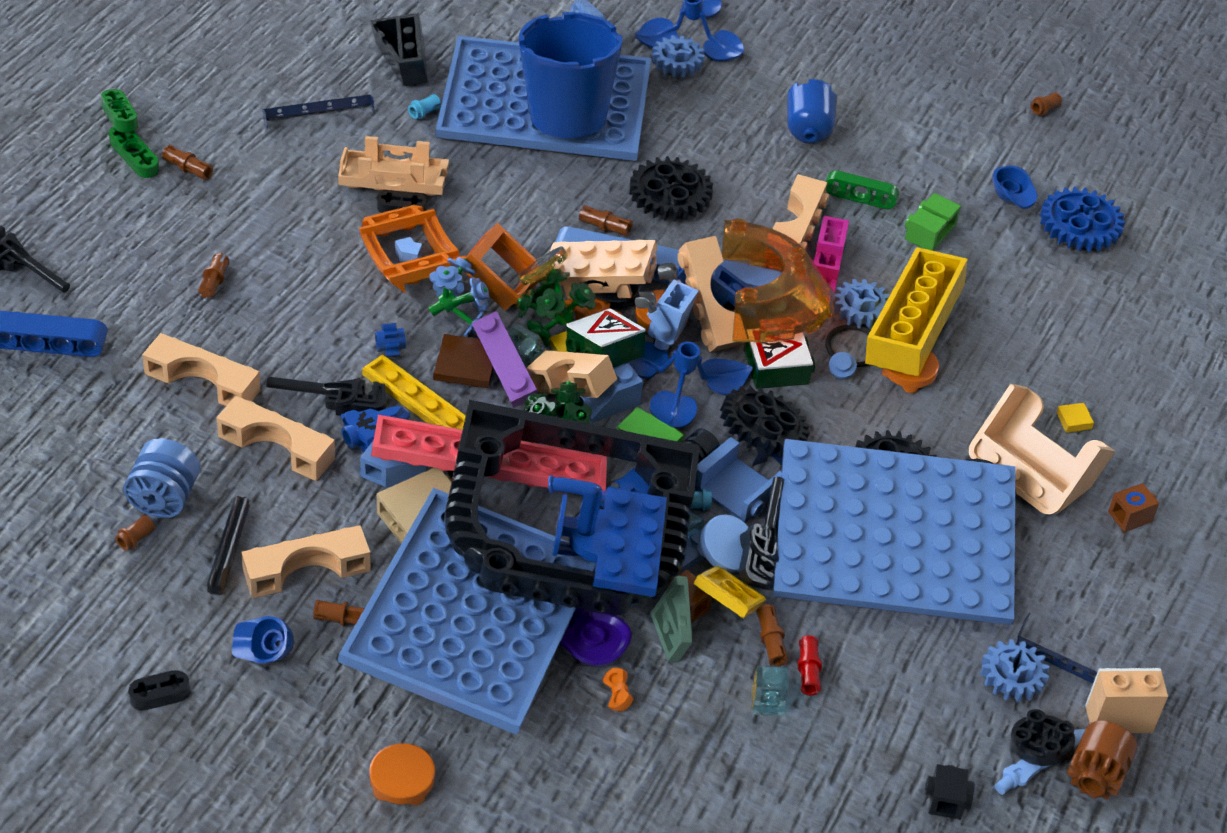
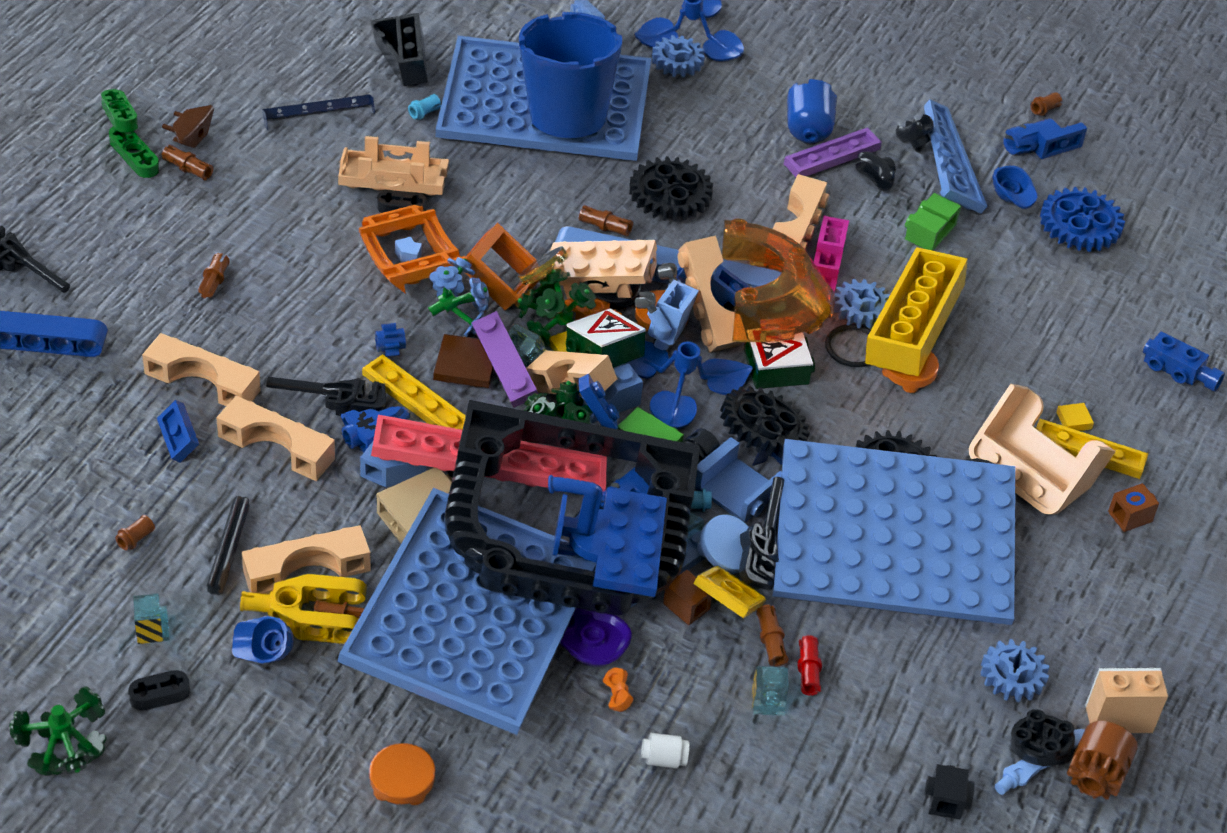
medium blue wheel [123,438,201,518] -> none
sand green wing [650,576,692,662] -> none
green beam [825,171,899,209] -> none
medium blue plate [829,352,857,379] -> none
dark blue piece [1016,613,1098,683] -> none
none -> dark green plant [9,686,107,776]
none -> clear light blue brick [133,594,170,644]
none -> blue plate [157,400,199,463]
none -> reddish brown piece [162,105,214,148]
none -> yellow piece [240,574,367,644]
none -> blue plate [579,373,620,429]
none -> white brick [641,733,689,769]
none -> medium lavender plate [784,128,882,177]
none -> black piece [855,151,896,191]
none -> black piece [896,114,934,149]
none -> medium blue wing [924,99,987,214]
none -> blue plate [1003,118,1087,159]
none -> yellow tile [1036,419,1148,479]
none -> blue brick [1143,331,1225,392]

